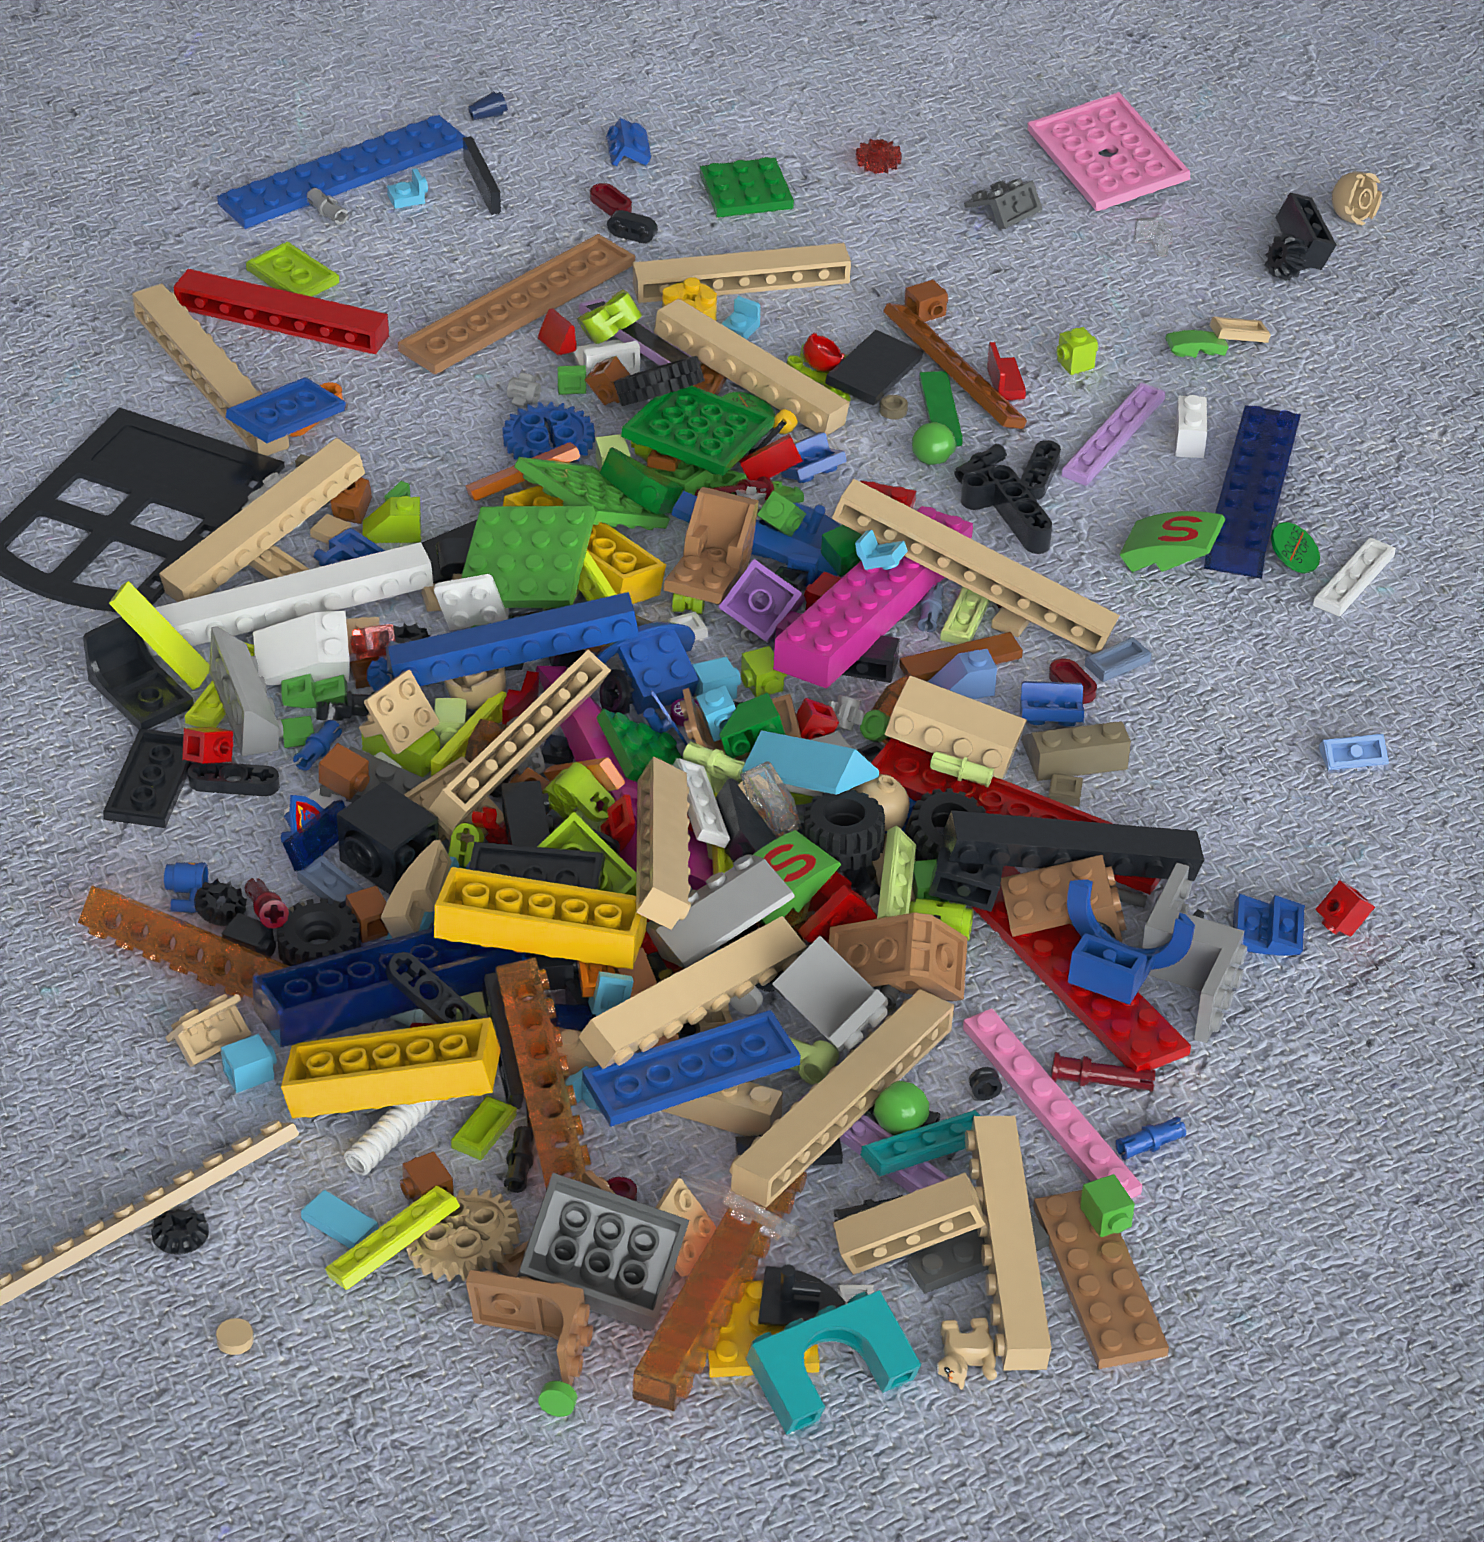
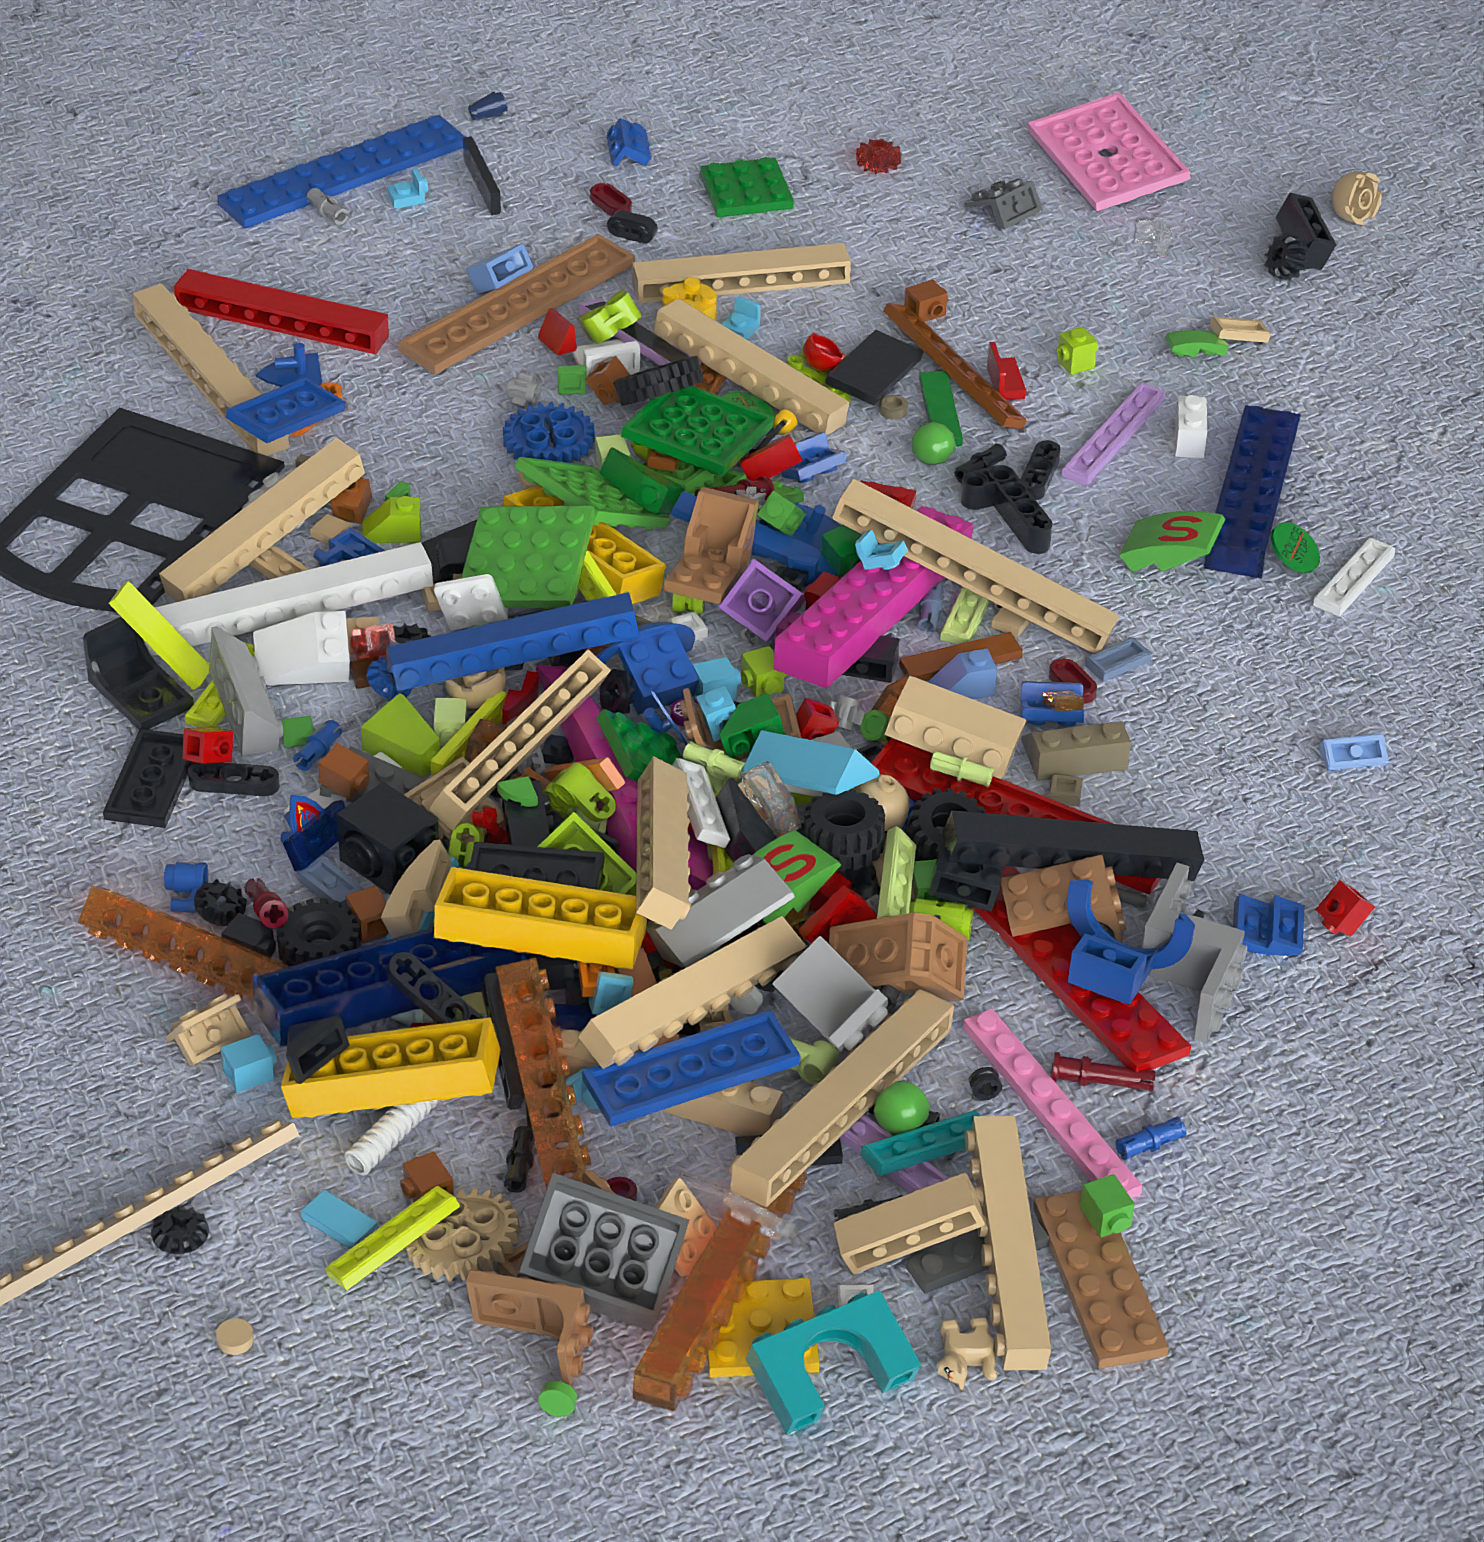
lime tile [246,241,339,297] -> none
bright green slope [281,673,348,708] -> none
black connector [316,691,375,721] -> none
tan bracket [359,670,439,754] -> none
lime tile [451,1096,517,1160] -> none
orange tile [465,442,580,501] -> none
red slope [600,794,635,852] -> none
black shield [758,1265,846,1326] -> none
none -> blue shield [256,343,322,387]
none -> black slope [286,1016,350,1084]
none -> medium blue slope [466,243,534,293]
none -> bright green tile [497,776,538,807]
none -> clear orange tile [1043,690,1084,711]

